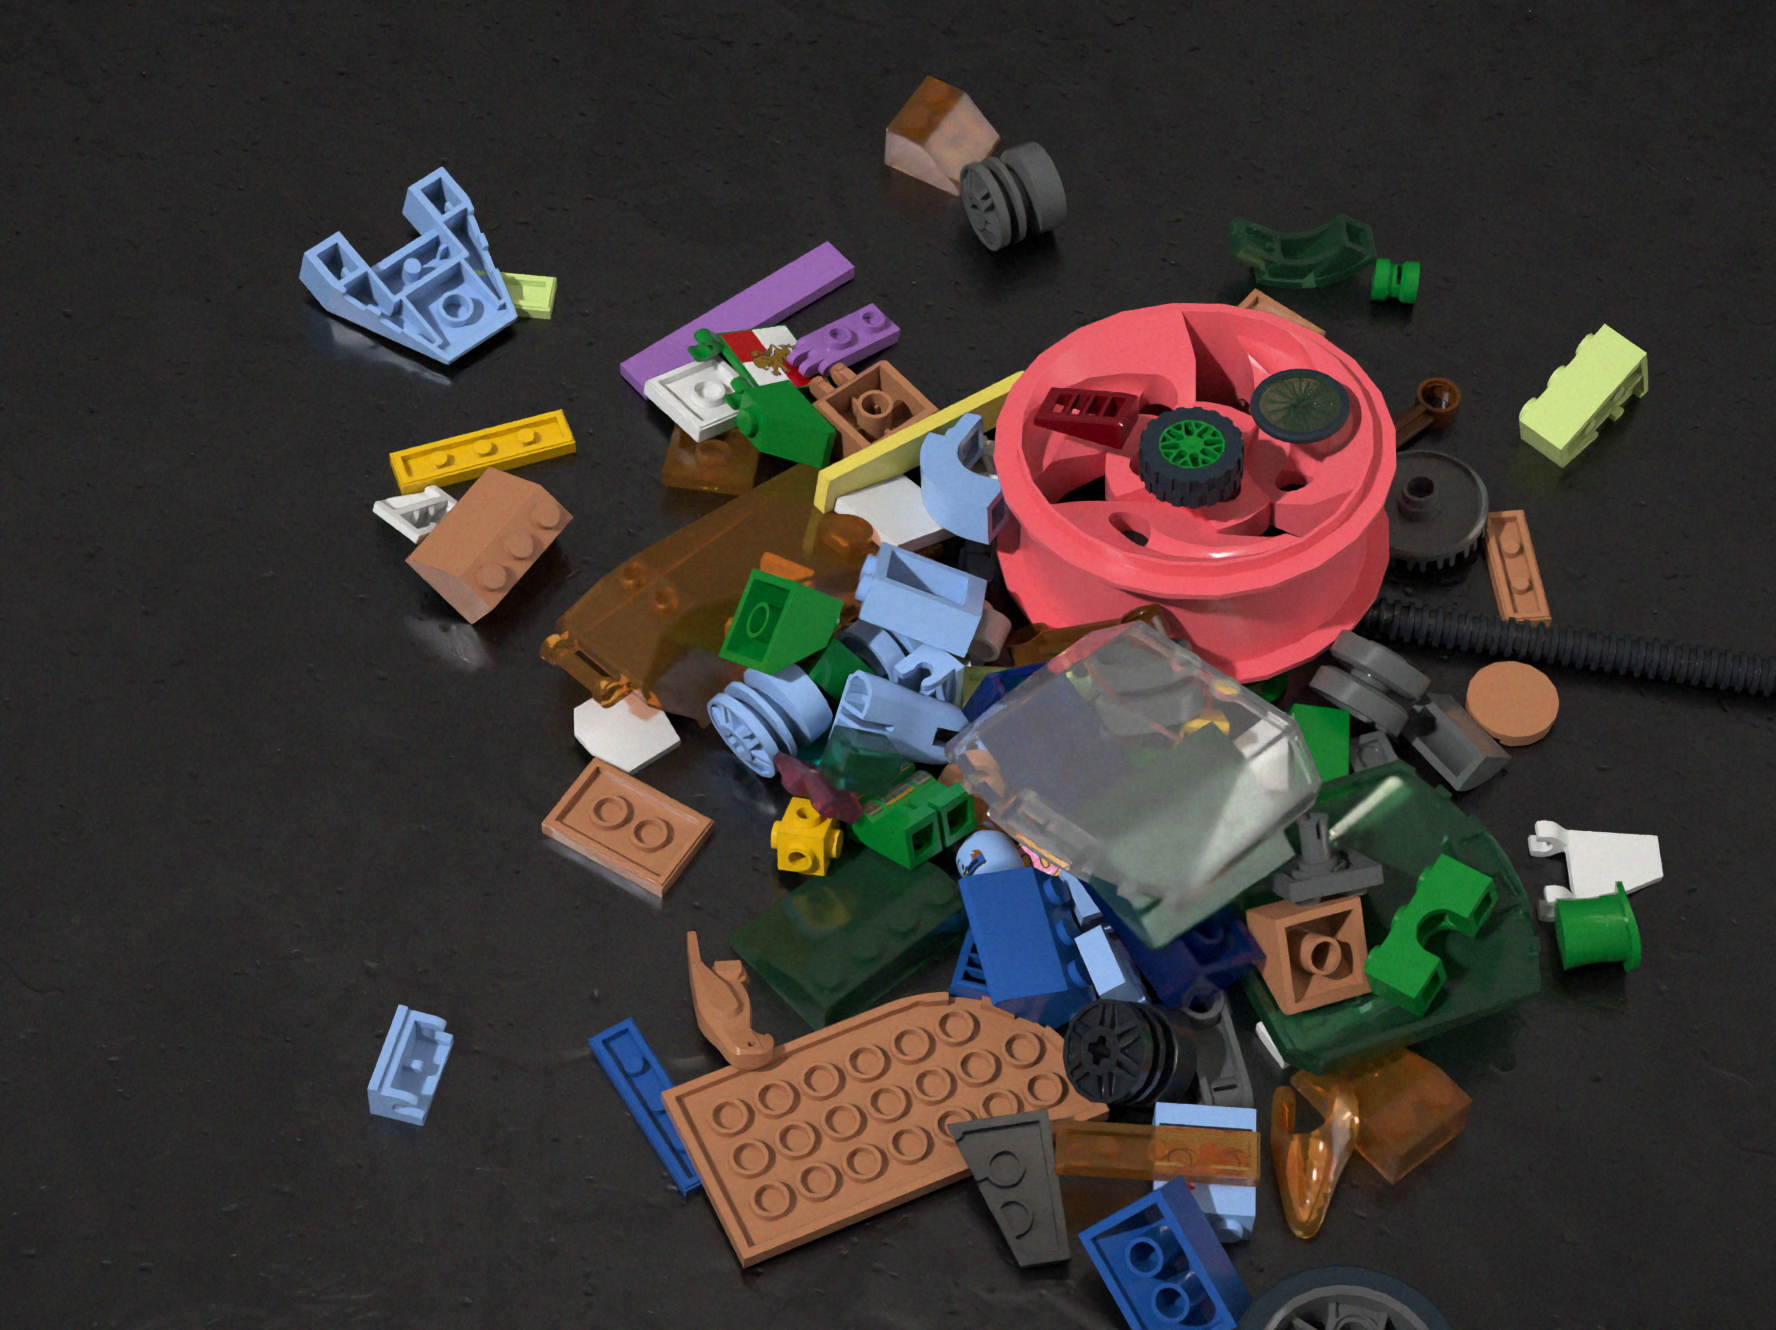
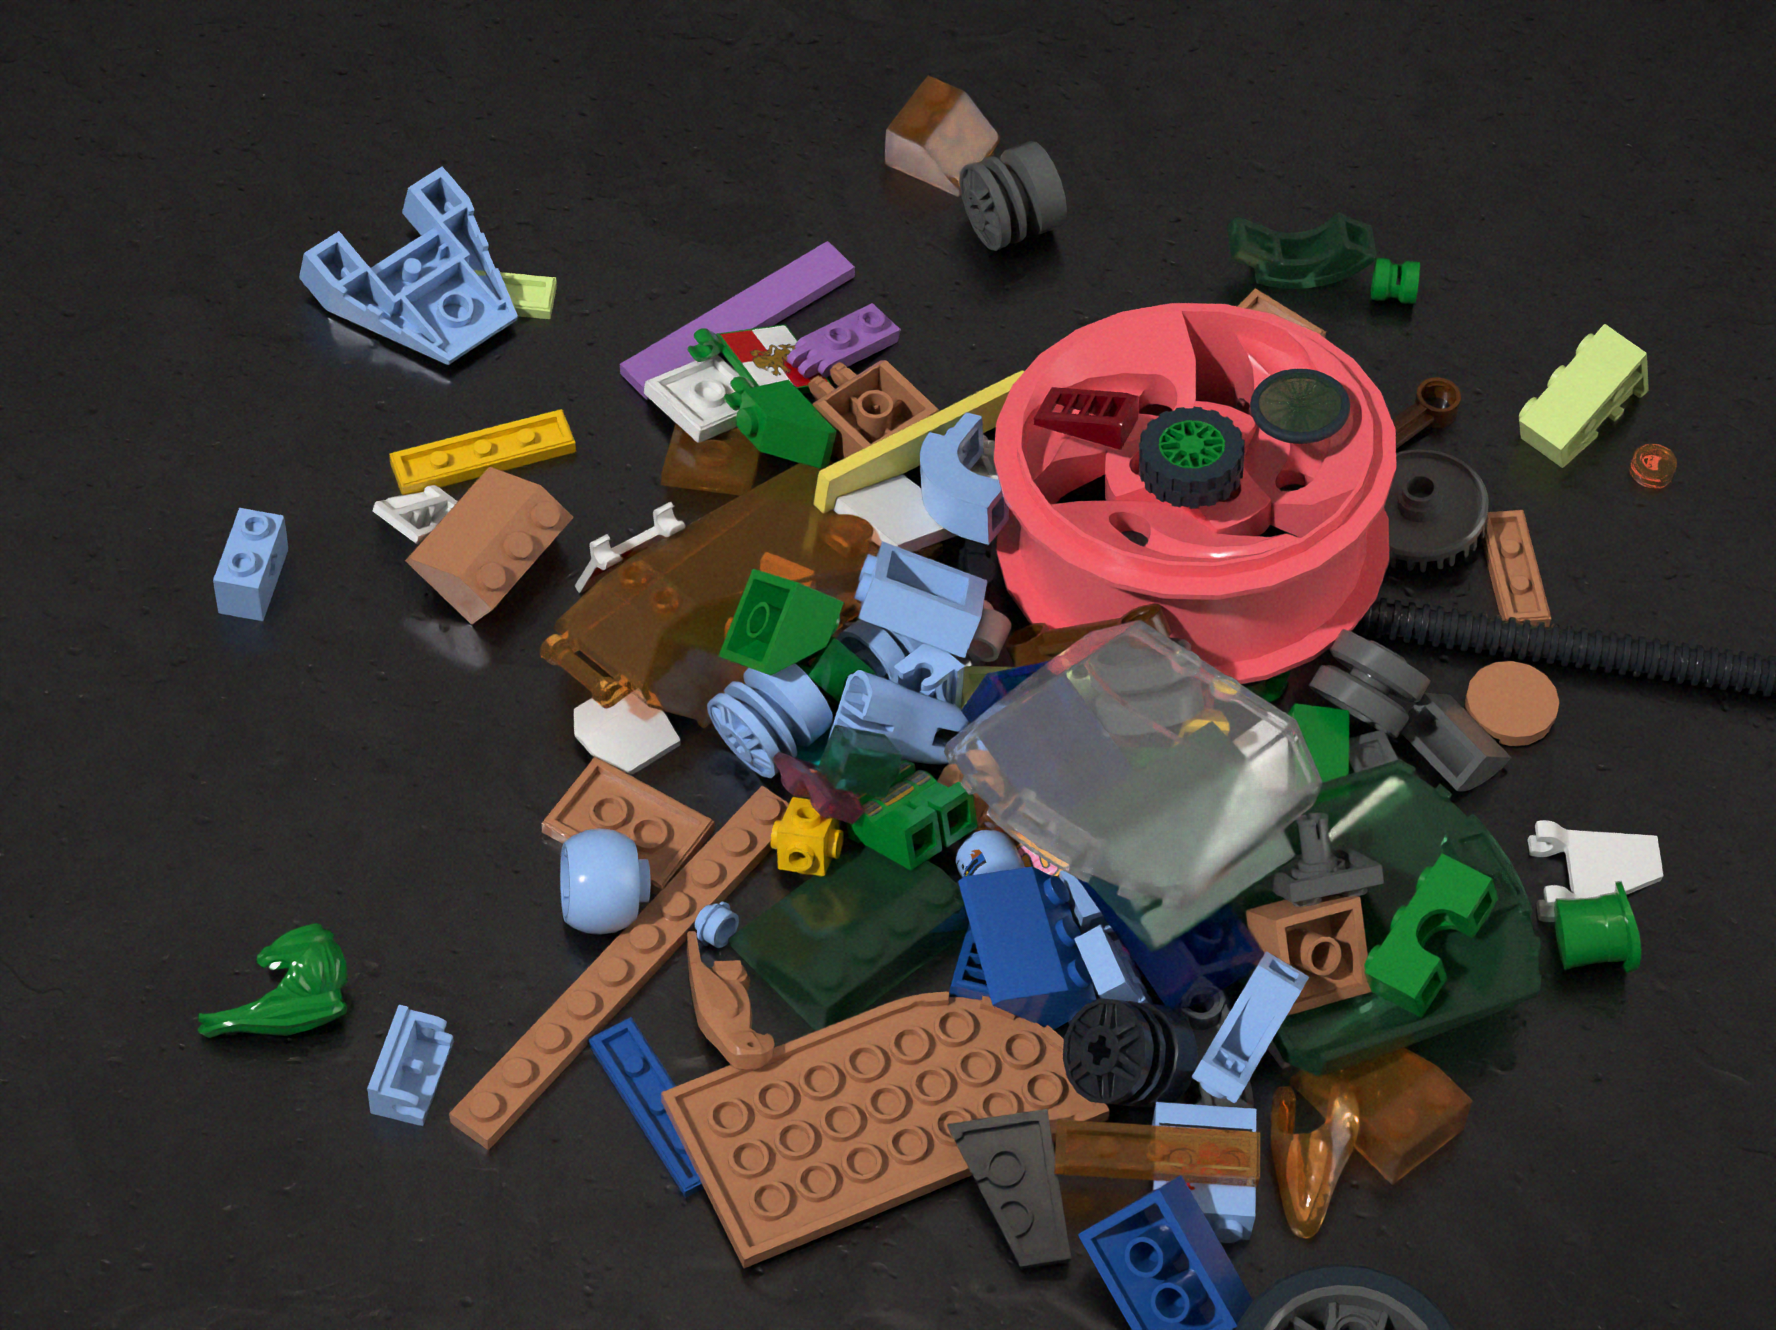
none -> green hair [198,923,348,1038]
none -> light blue brick [213,508,289,621]
none -> nougat plate [449,786,789,1150]
none -> light blue wheel [560,828,651,935]
none -> white flag [575,502,685,594]
none -> light blue plate [695,901,739,948]
none -> light blue arch [1192,951,1309,1103]
none -> clear orange tile [1630,444,1677,488]

